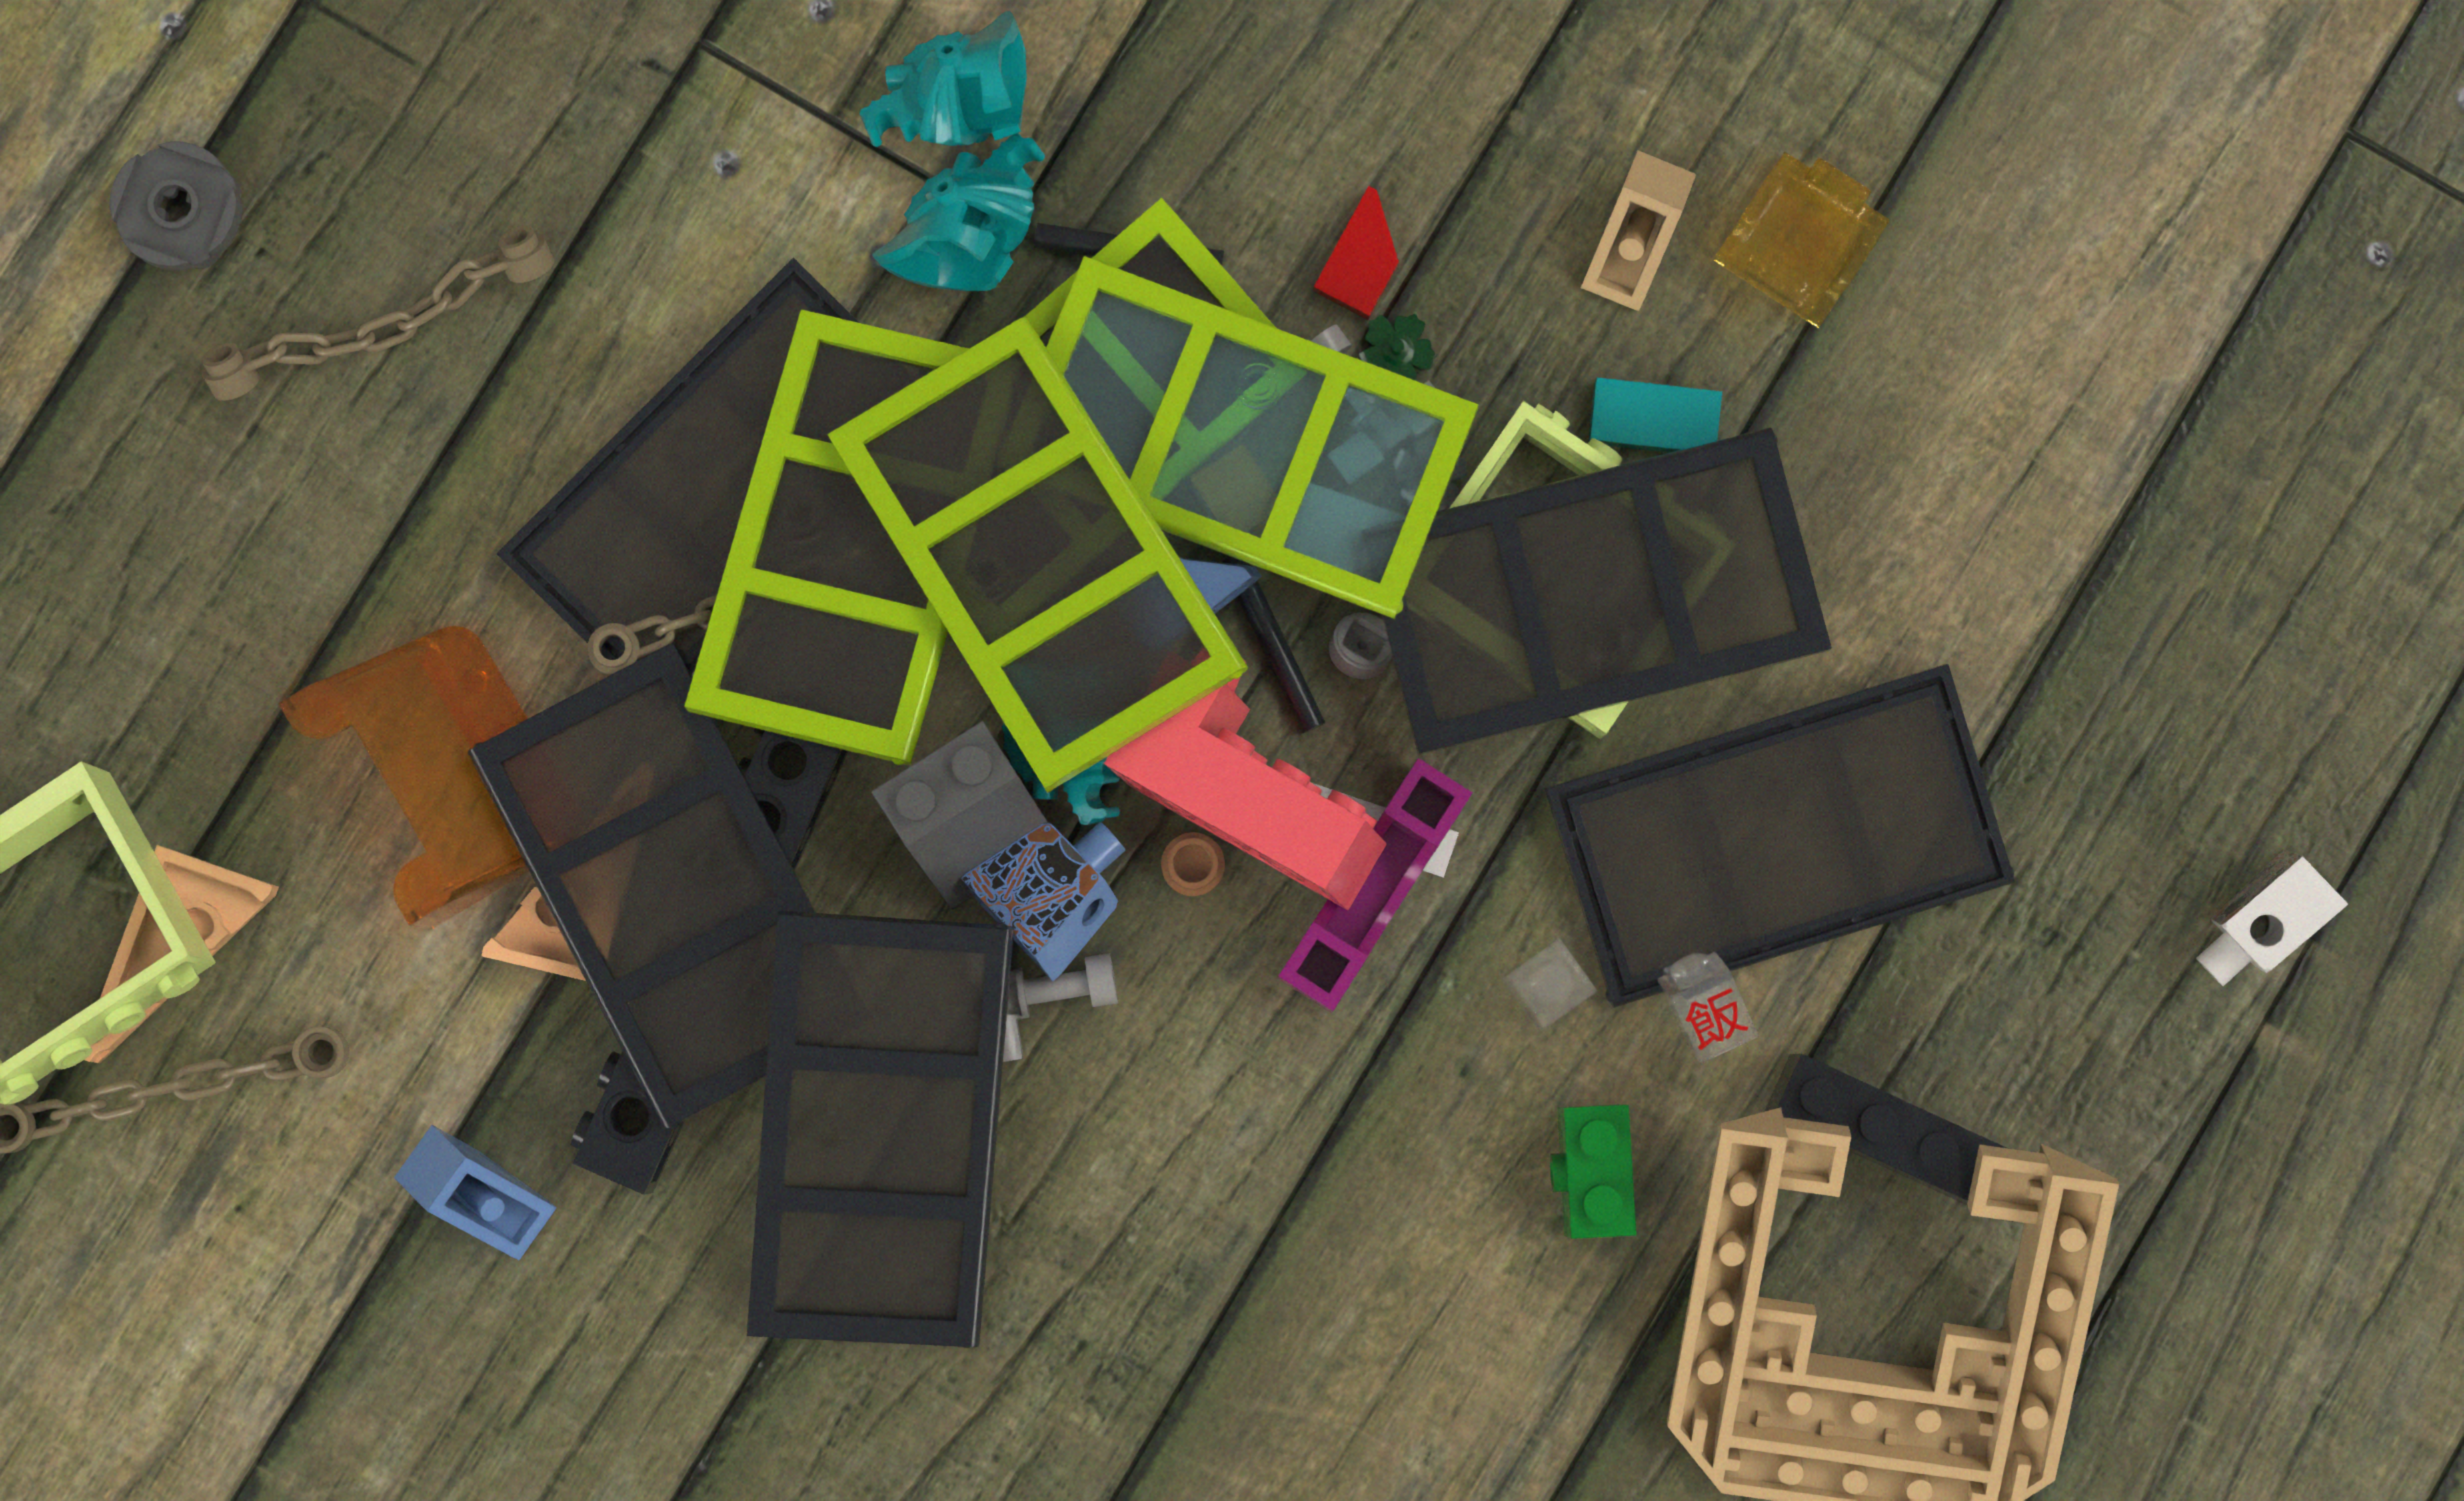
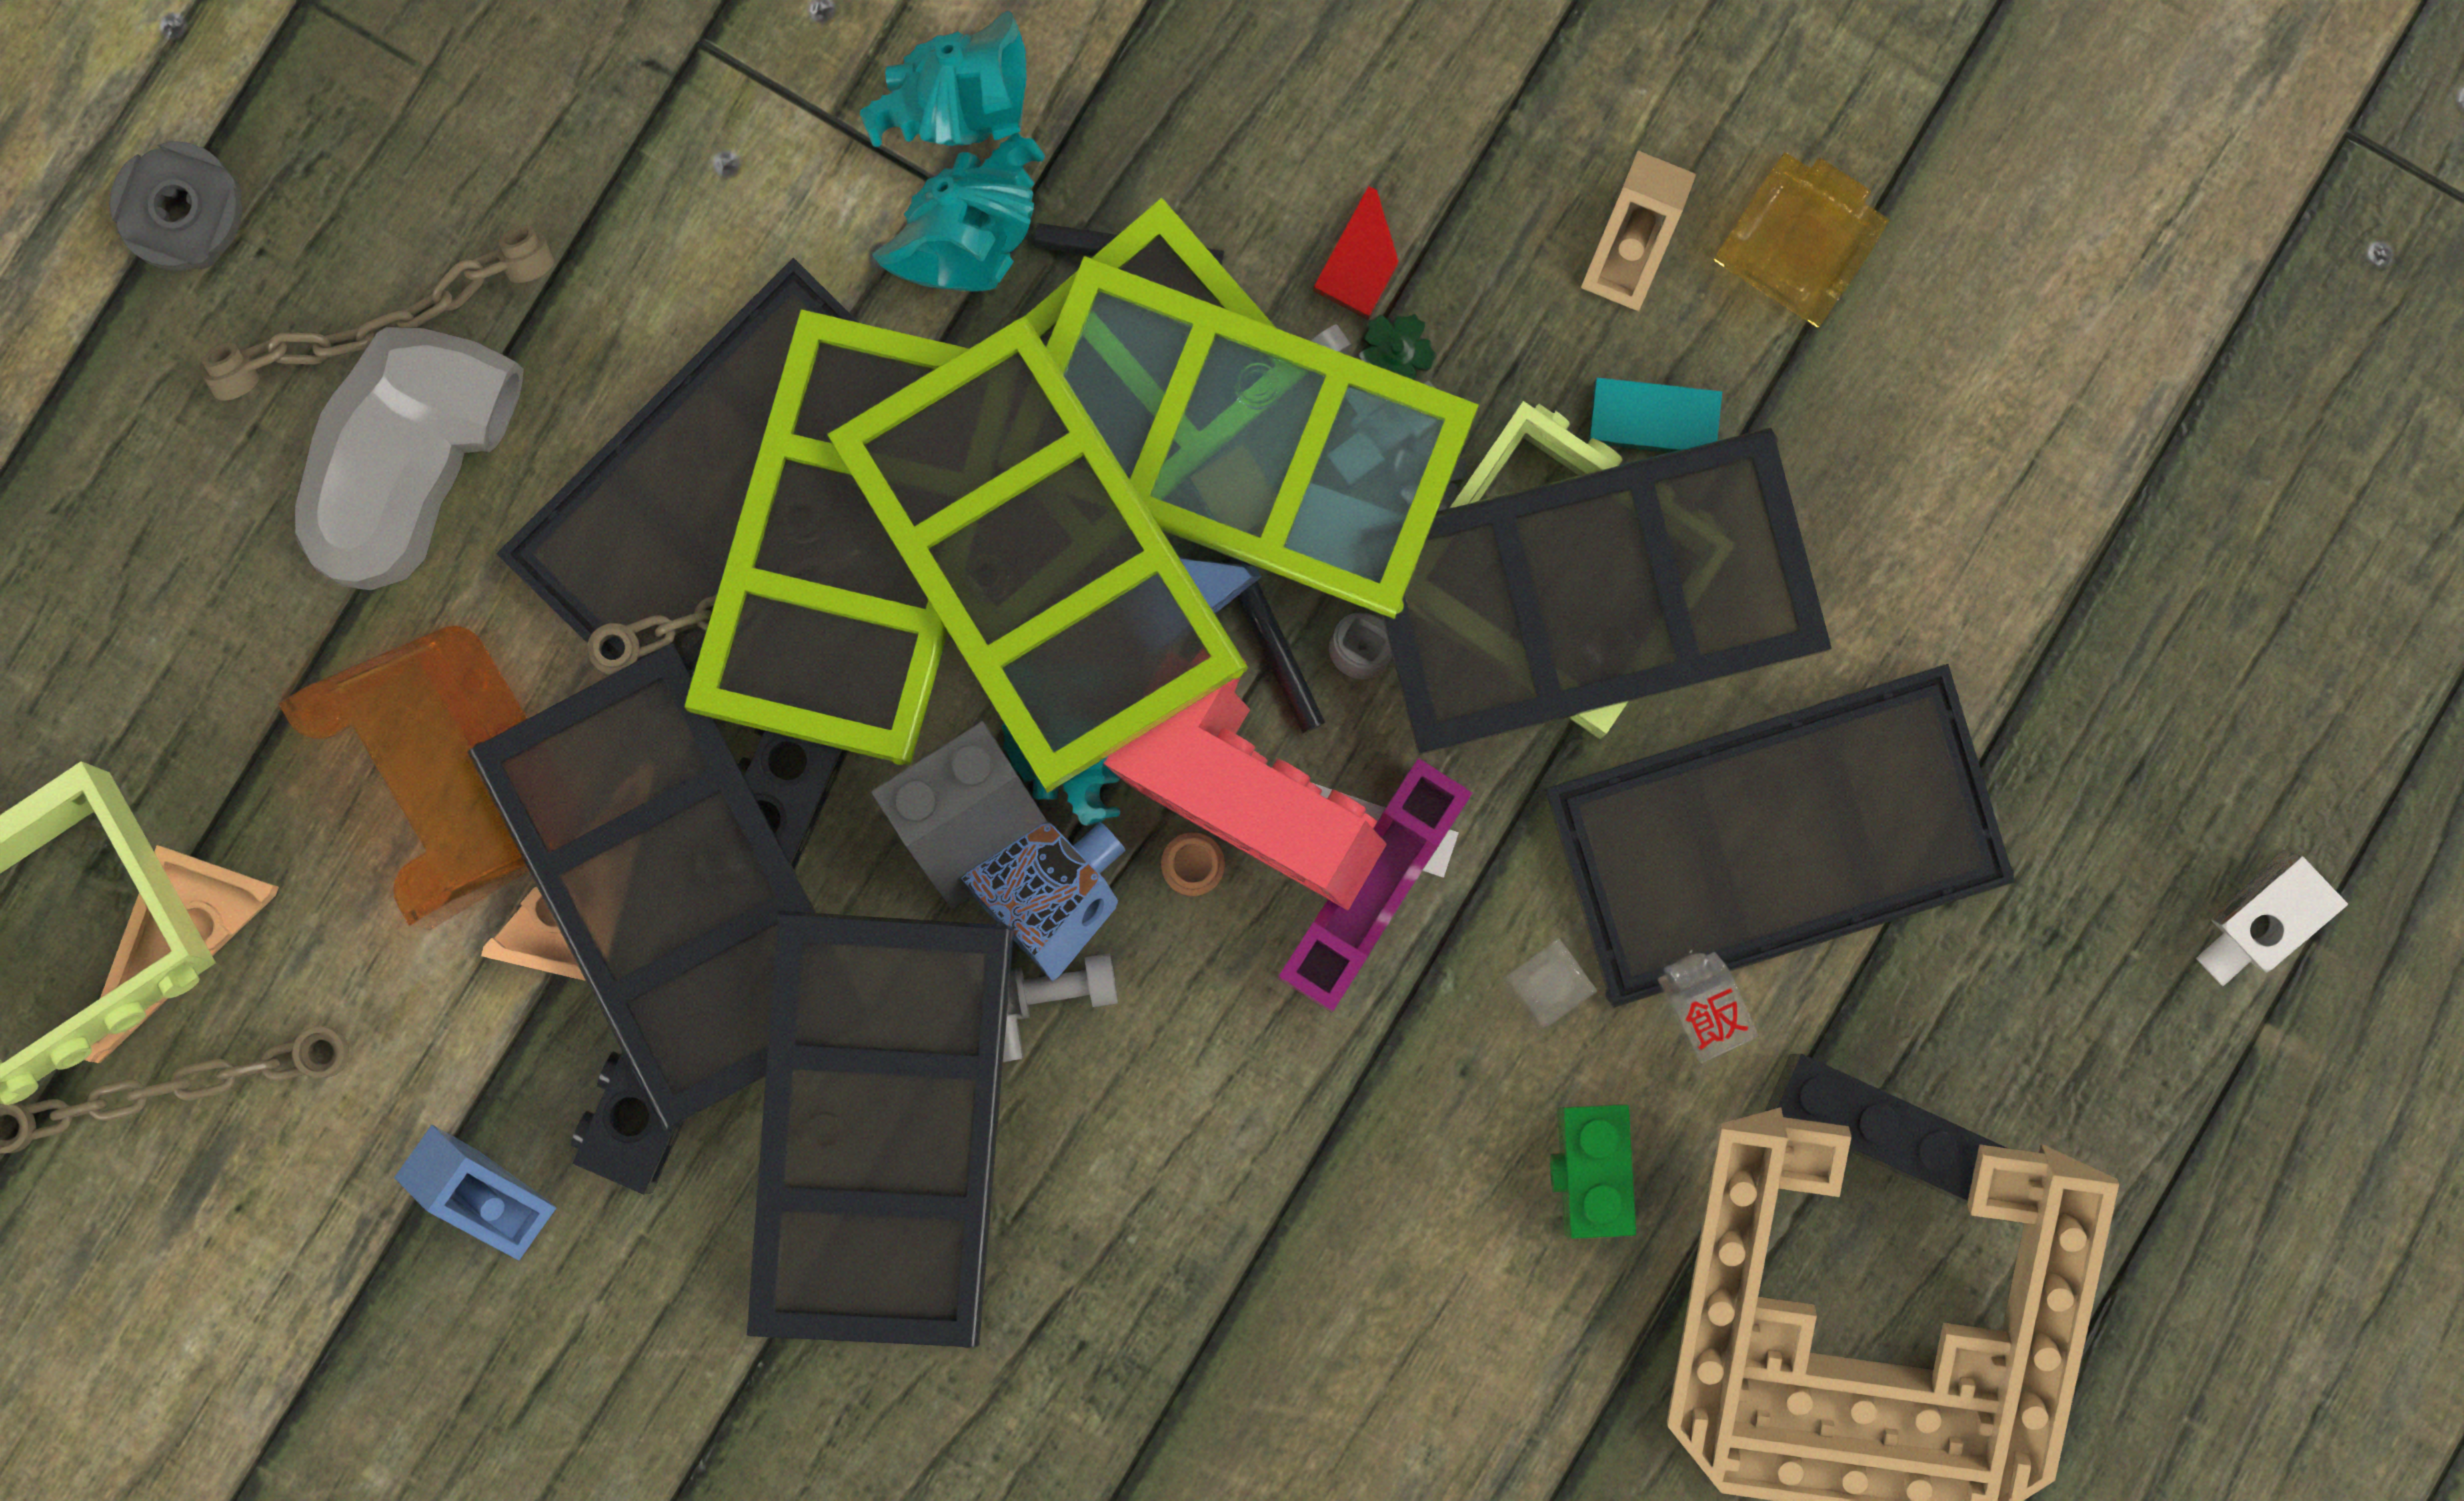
none -> light grey piece [295,327,524,590]

